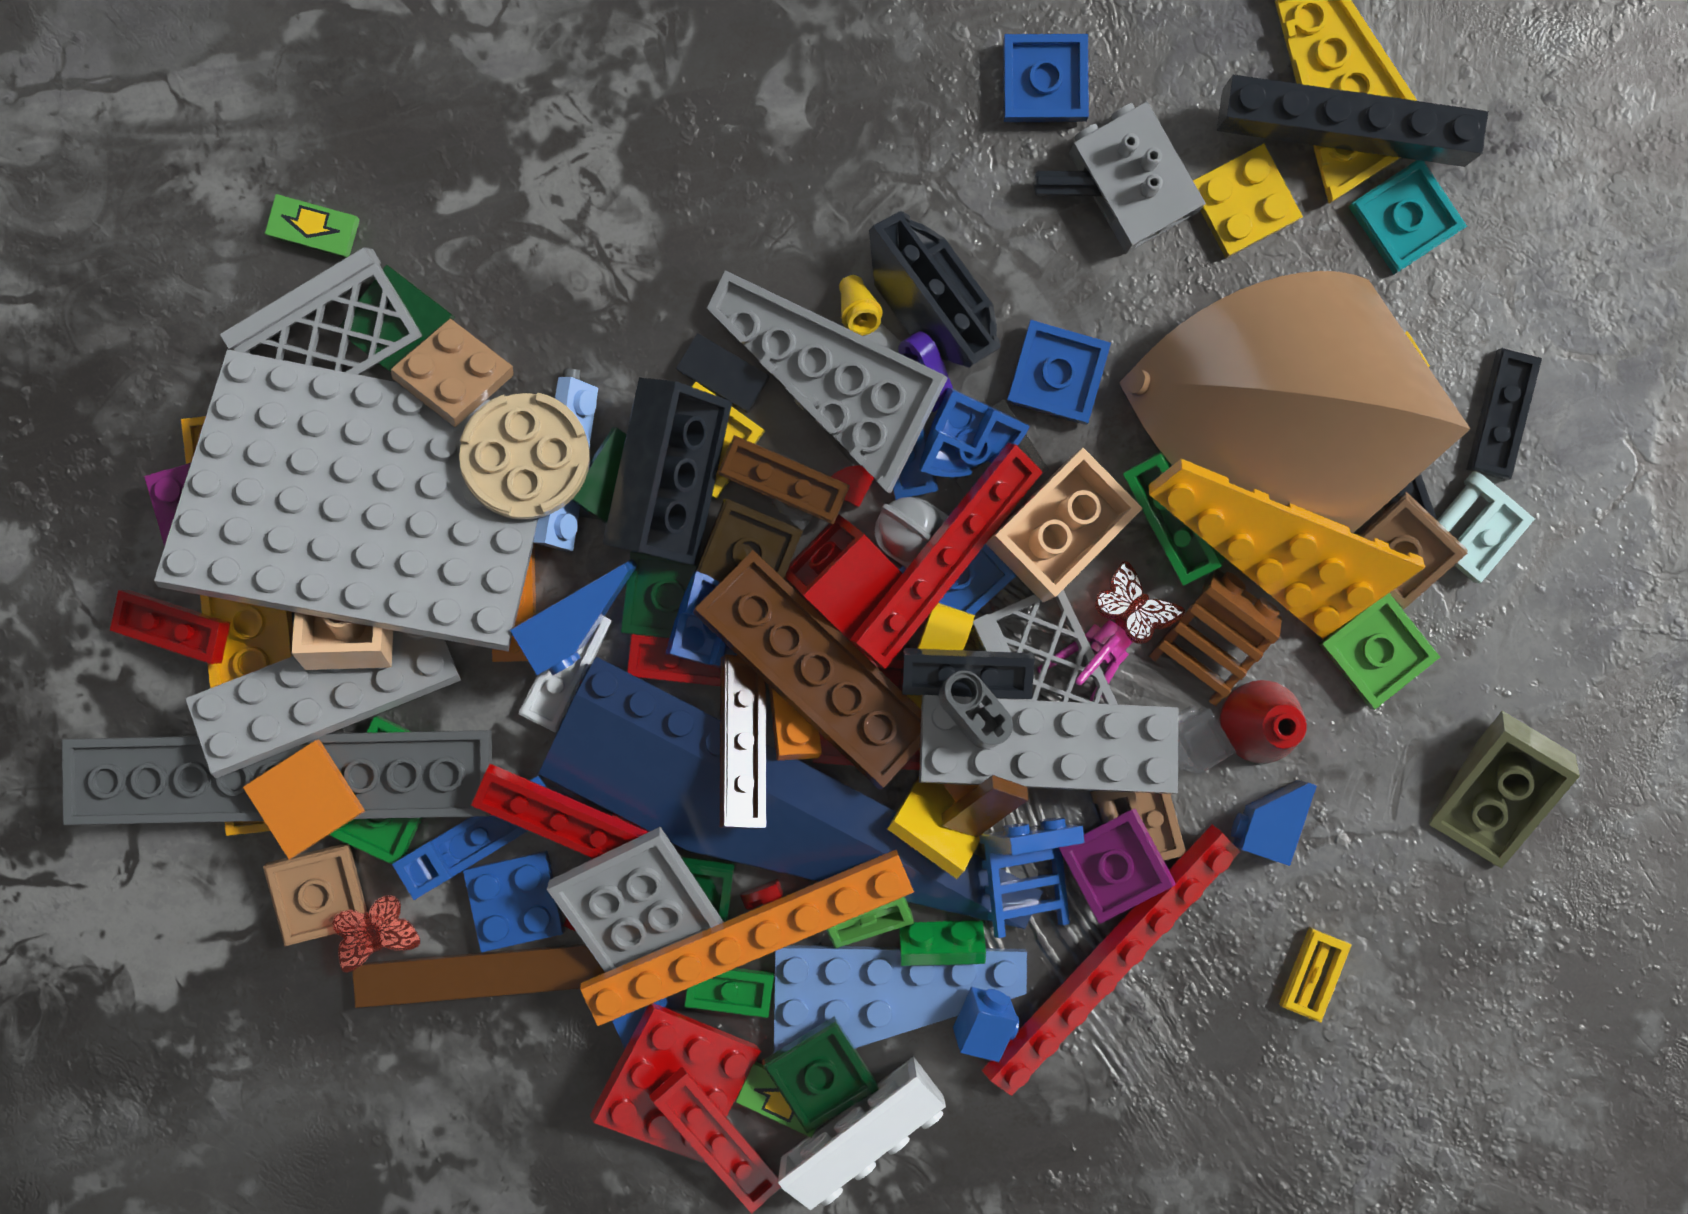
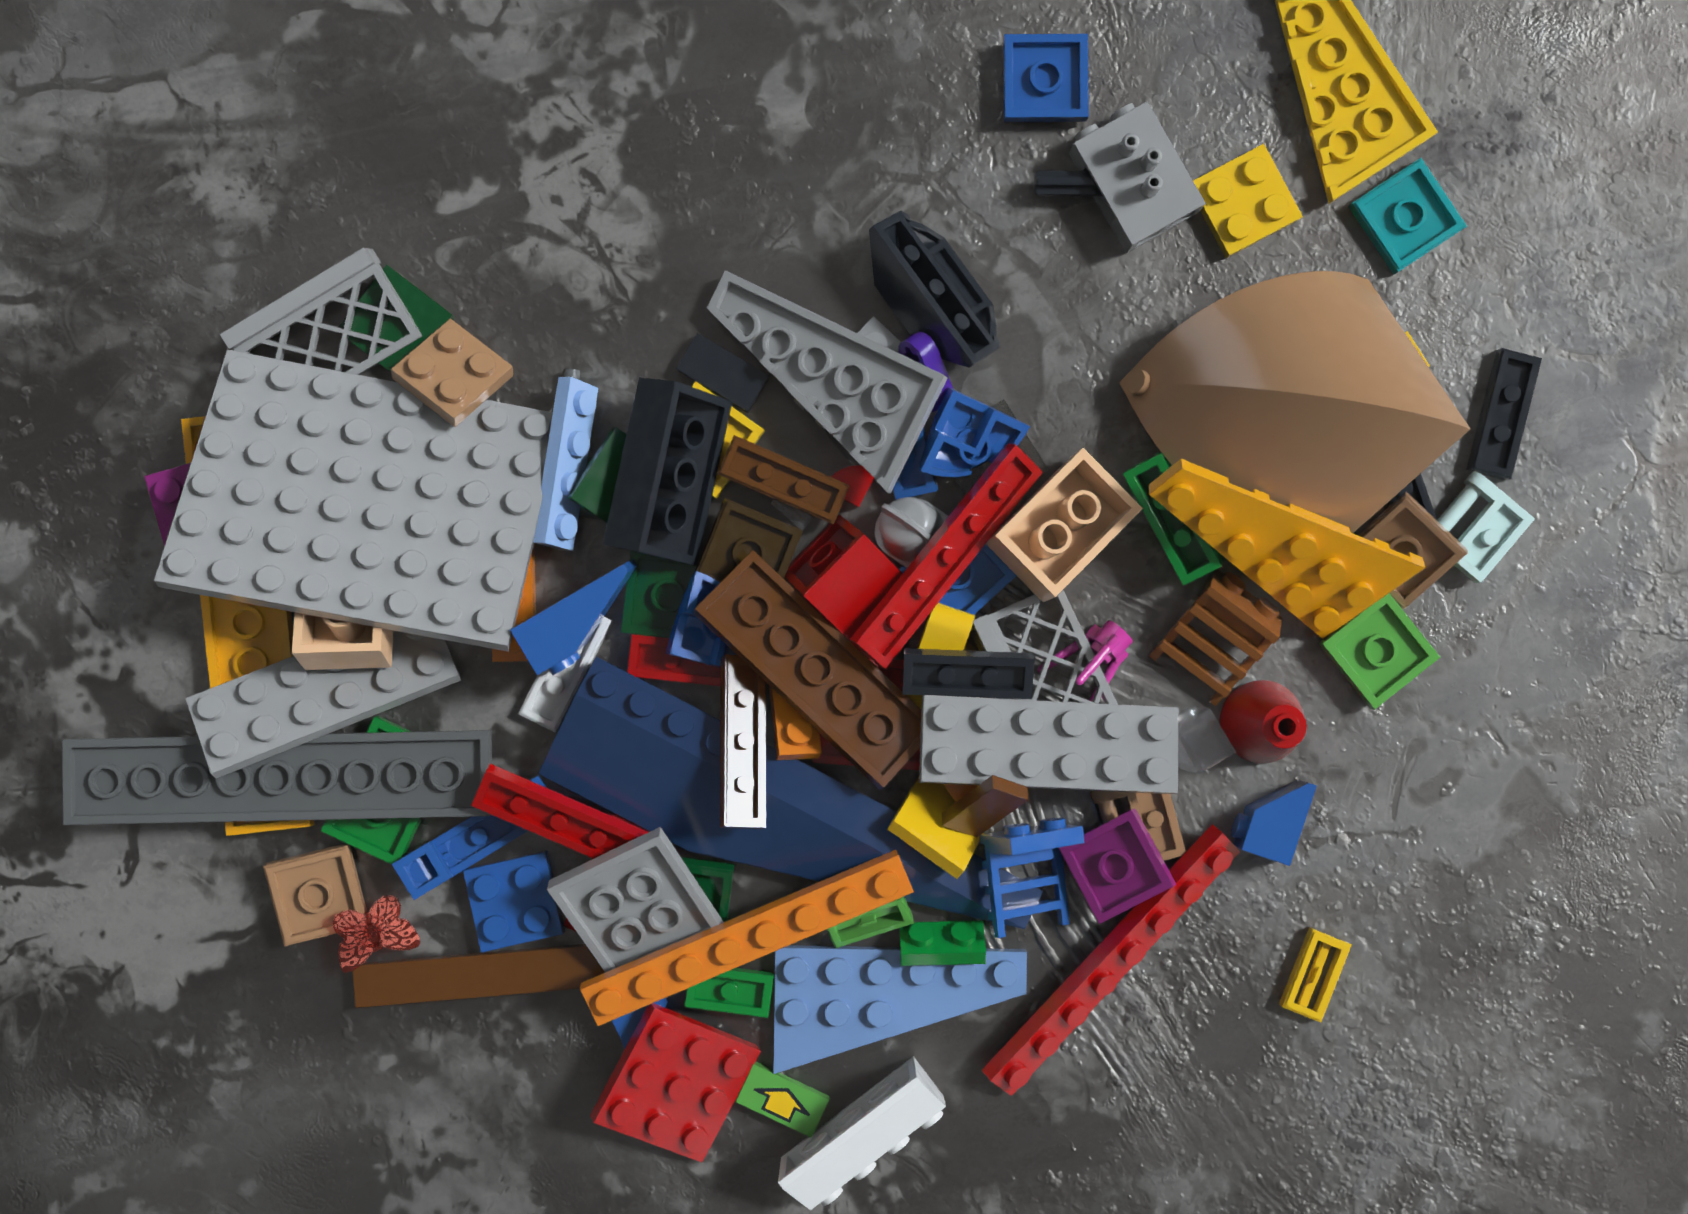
red plate [110,590,231,664] -> none
orange tile [243,740,365,859] -> none
bright green tile [265,194,360,258] -> none
tan tile [459,393,590,519] -> none
red plate [649,1067,781,1214] -> none
red tile [740,879,783,910] -> none
dark green plate [762,1016,879,1133] -> none
yellow cone [839,275,883,336] -> none
dark grey beam [939,671,1013,749] -> none
blue brick [953,987,1019,1062] -> none
blue plate [1006,320,1111,425] -> none
clear red animal [1095,561,1185,644] -> none
black brick [1216,74,1489,167] -> none
olive slope [1429,711,1580,869] -> none

